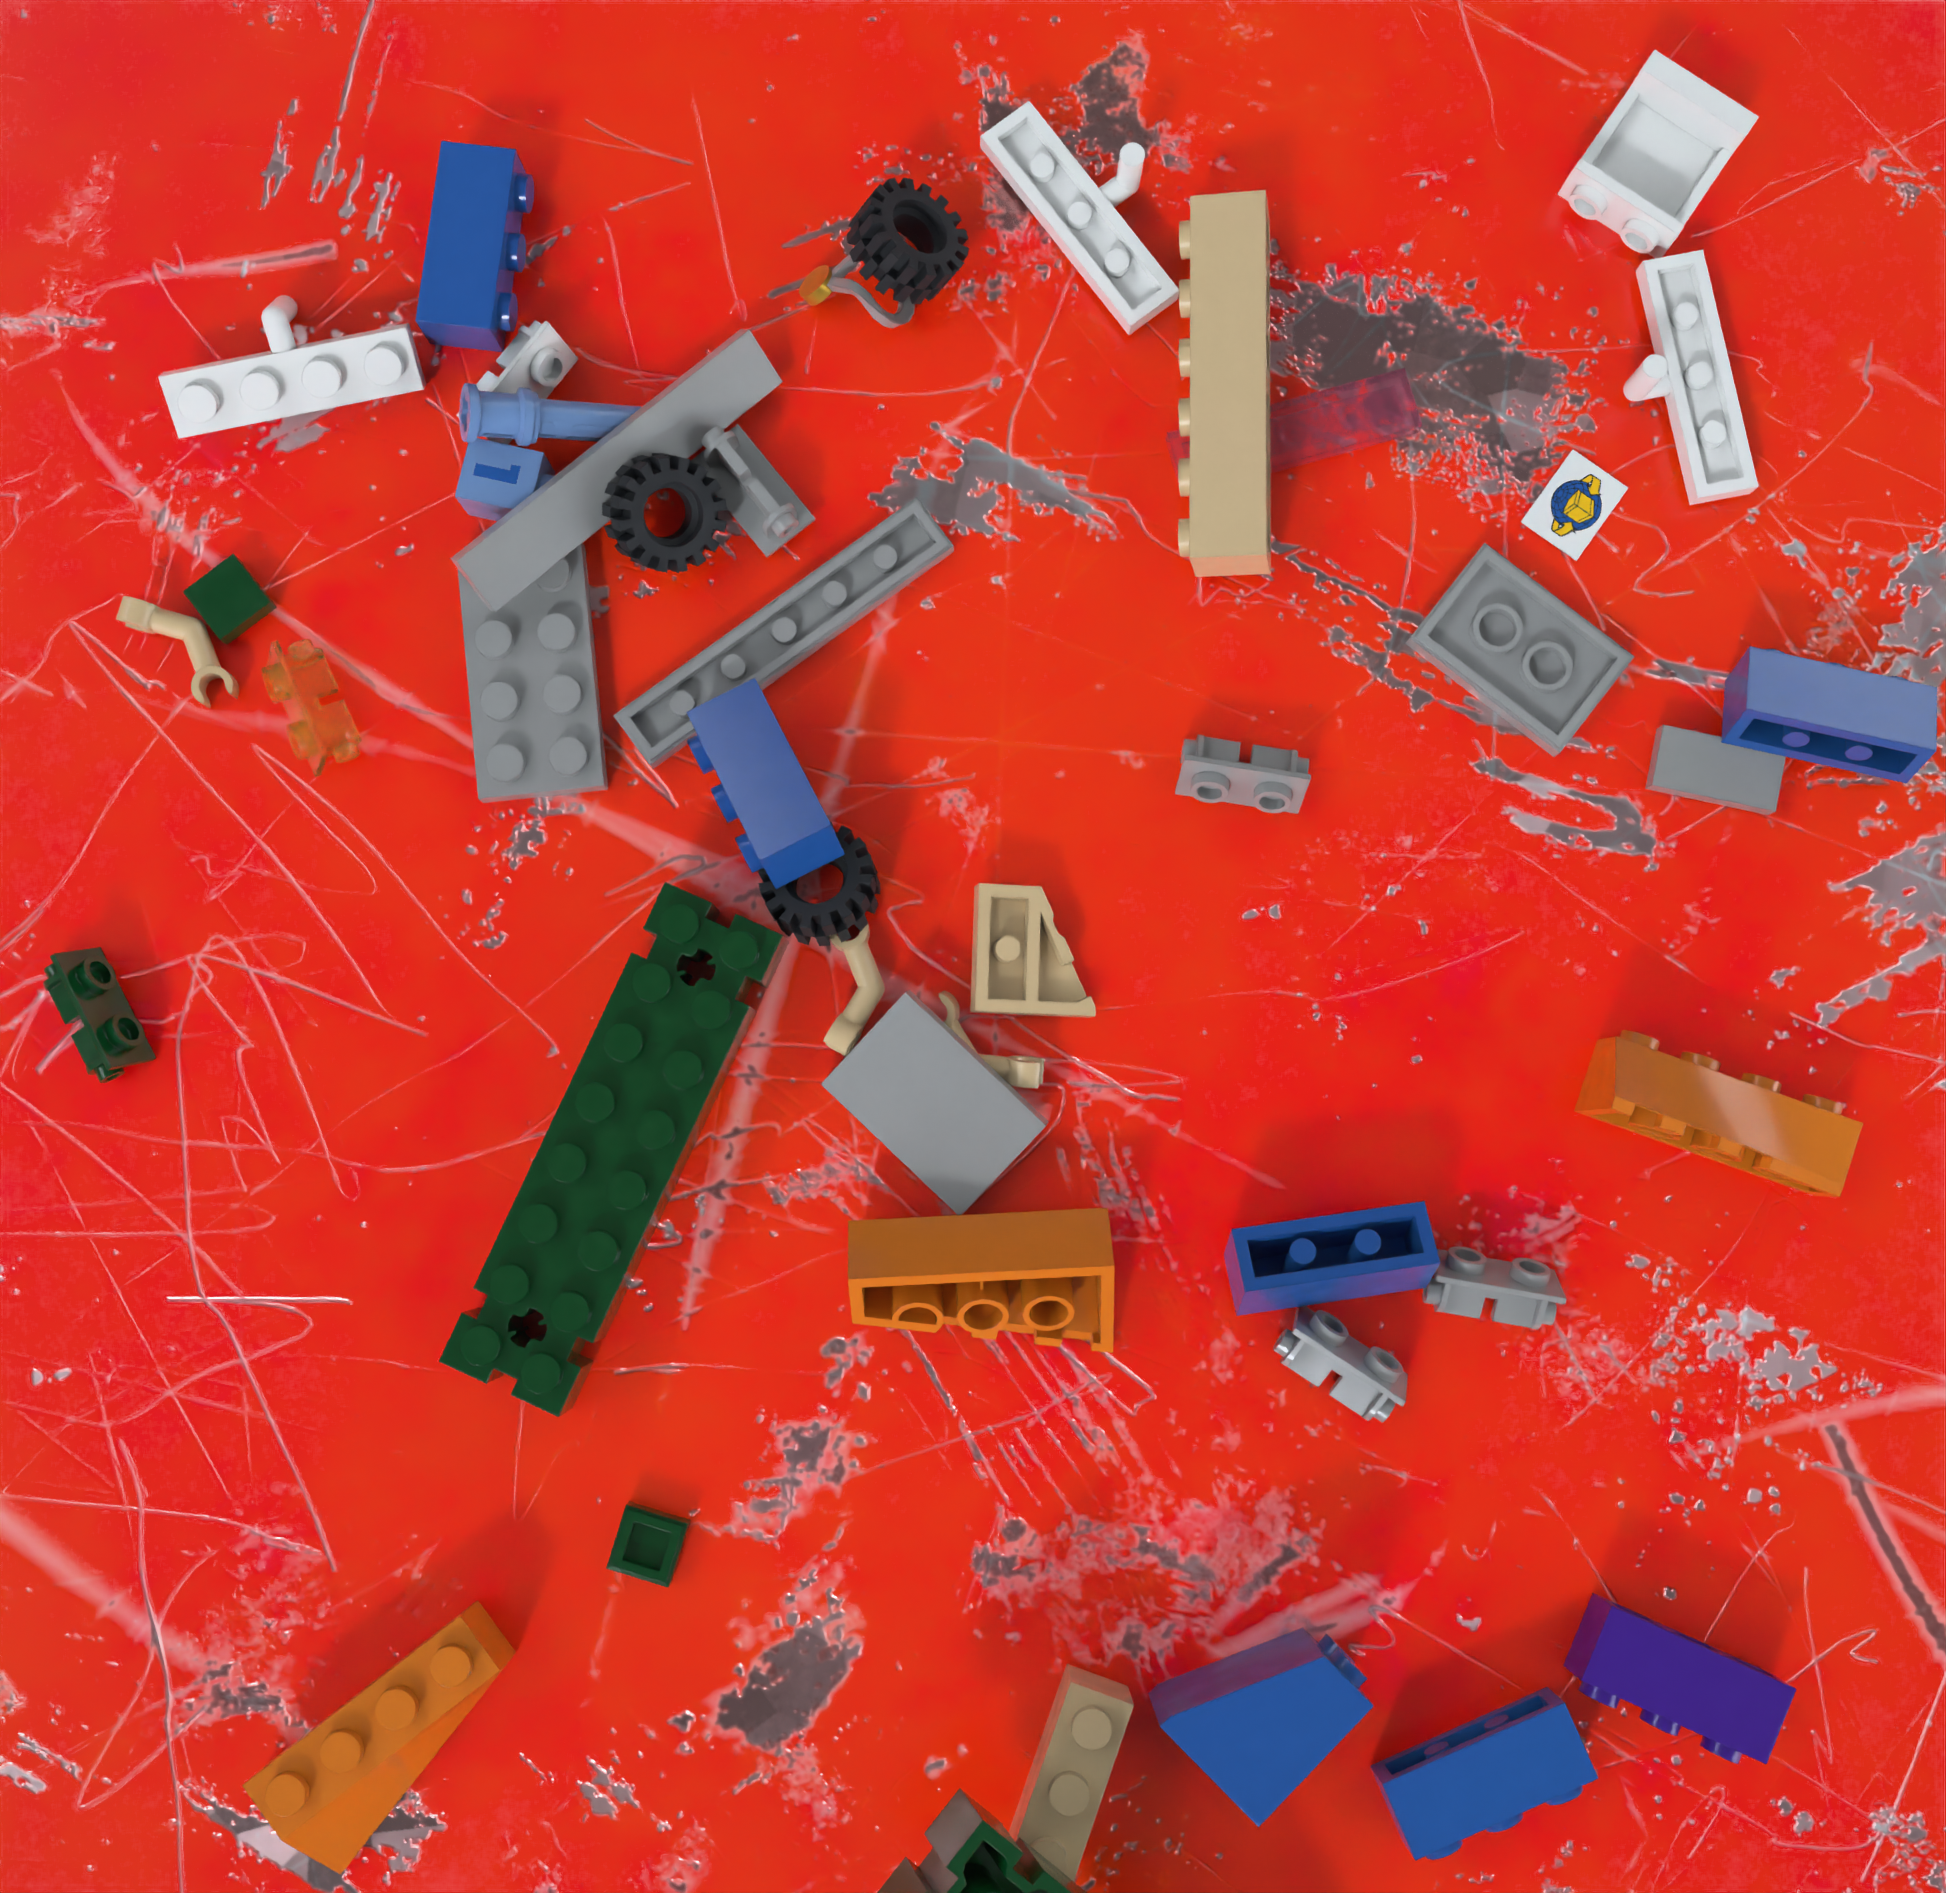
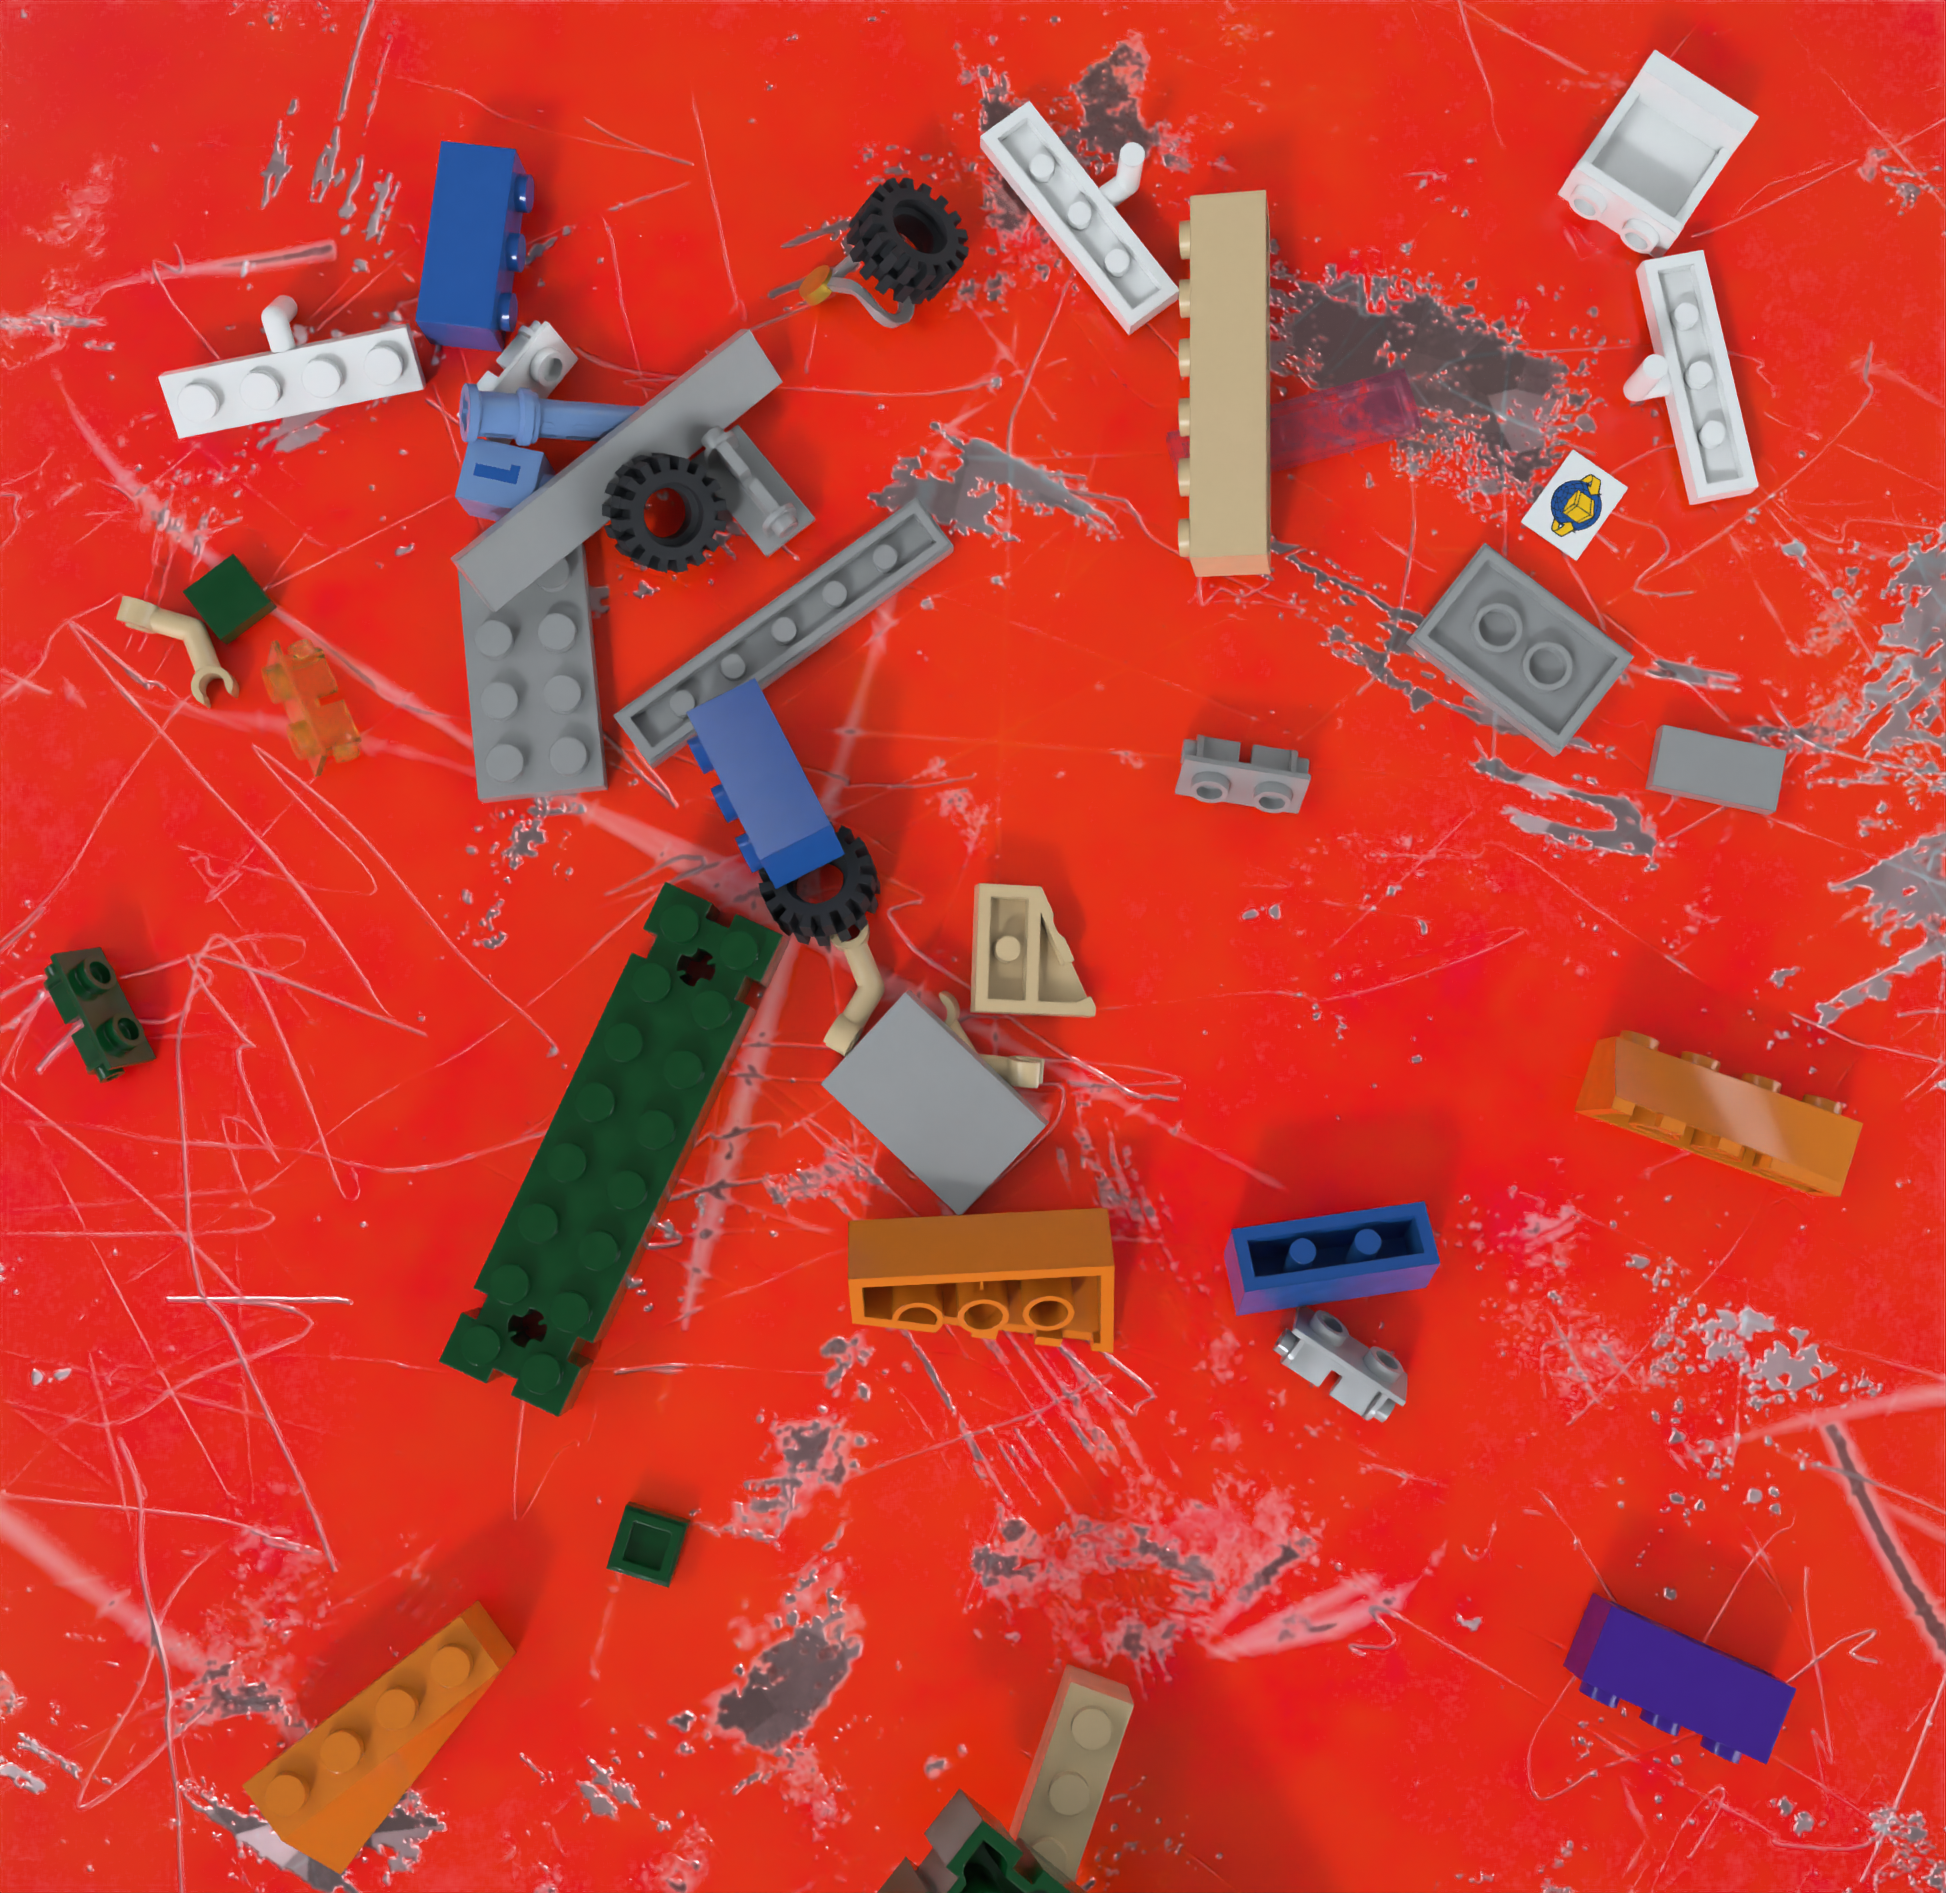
blue slope [1148,1628,1373,1827] -> none
blue brick [1370,1687,1598,1861] -> none
light grey hinge [1422,1246,1567,1330] -> none
brick [1721,646,1937,783] -> none

